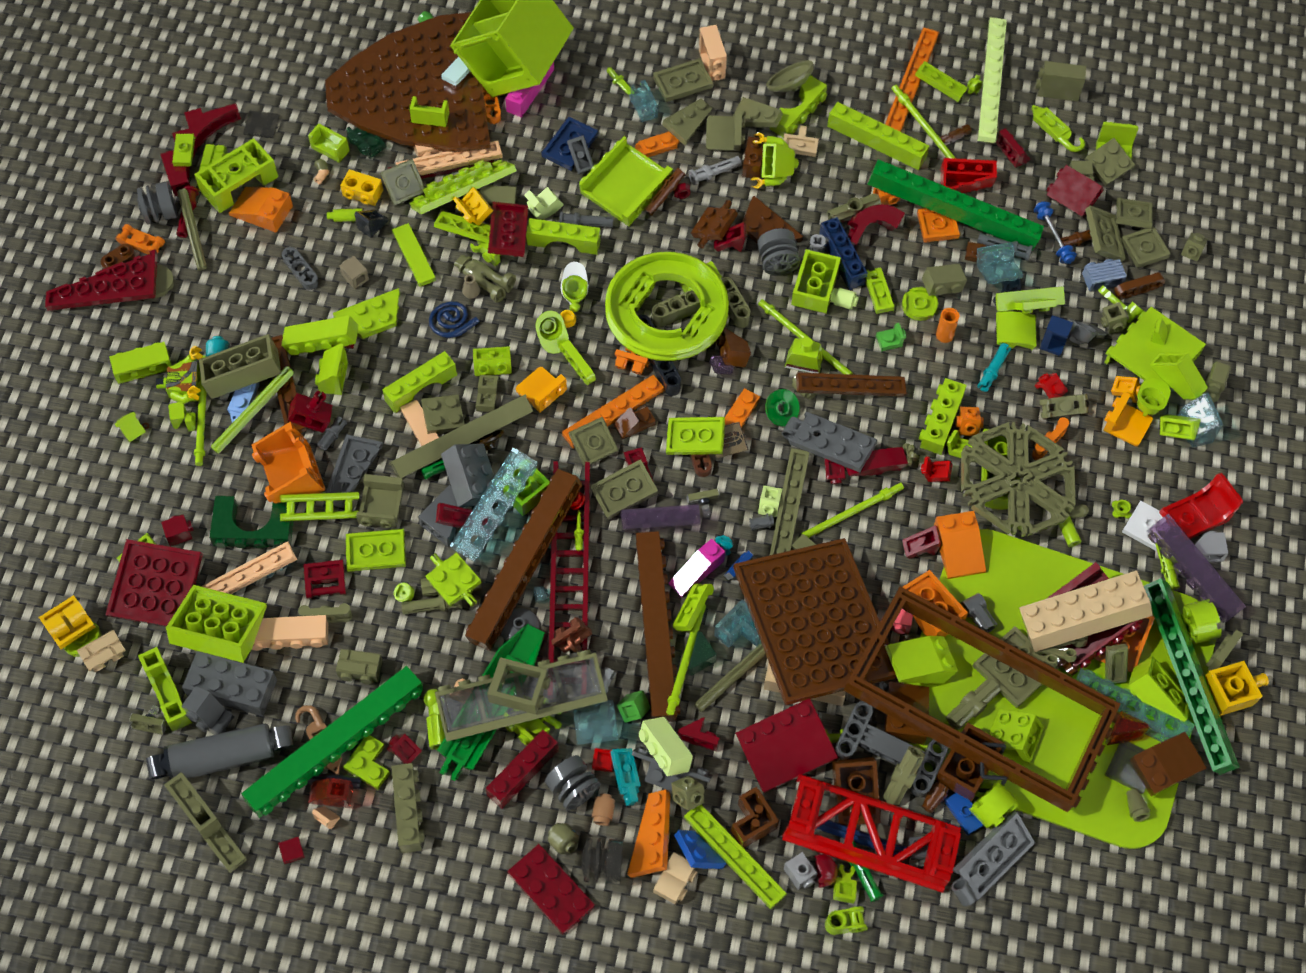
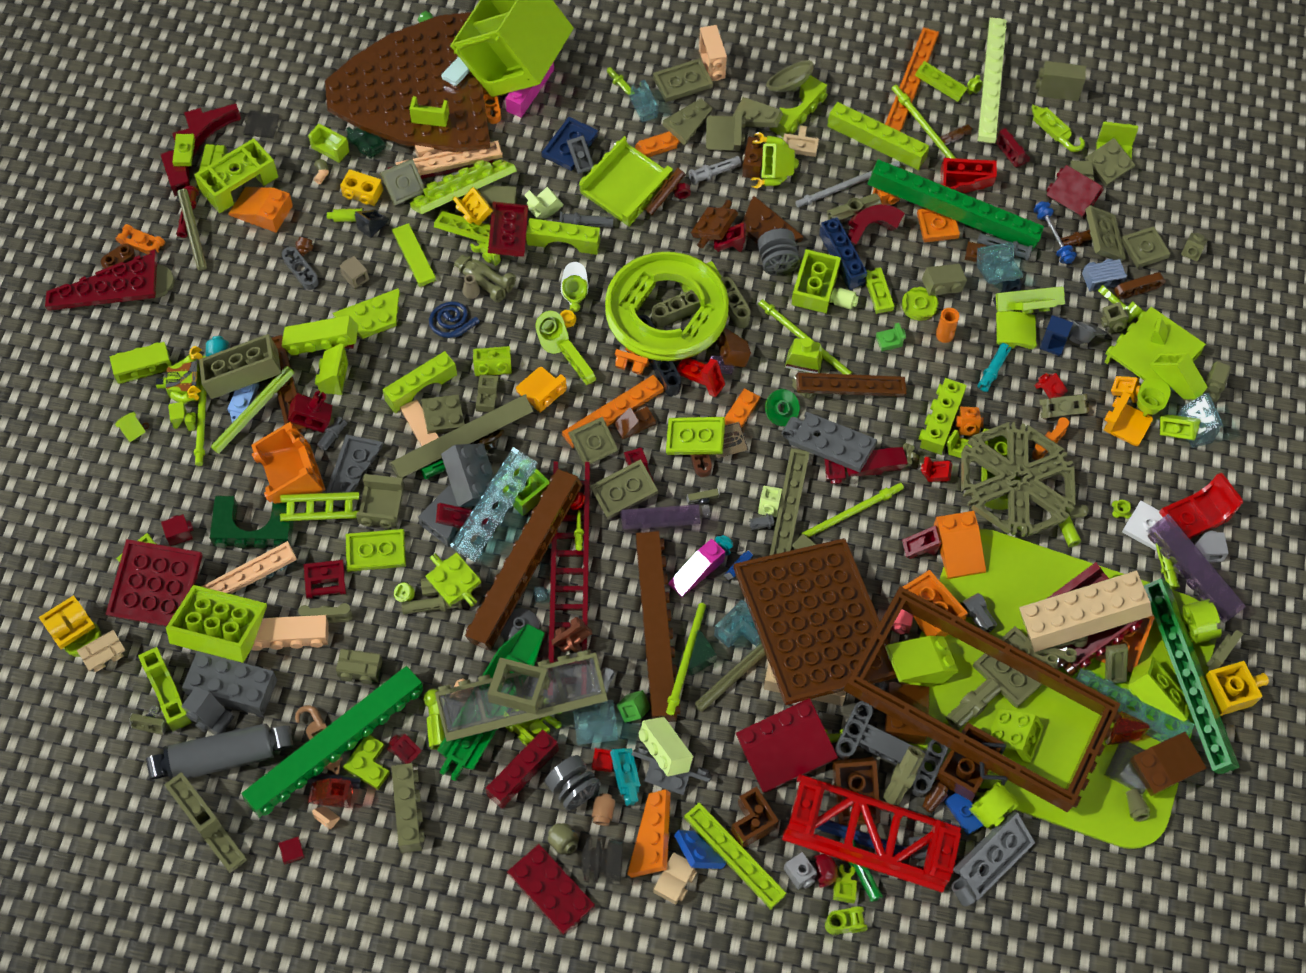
dark grey wheel [137,181,178,225] -> none
olive brick [671,776,705,810] -> none
lime plate [672,584,714,631] -> none
dark red slope [678,717,720,752] -> none
light grey bush [808,234,826,253] -> none
olive plate [1115,198,1153,229] -> none
none -> reddish brown plate [295,237,313,257]
none -> red bracket [676,358,726,397]
none -> light grey bar [795,160,900,208]

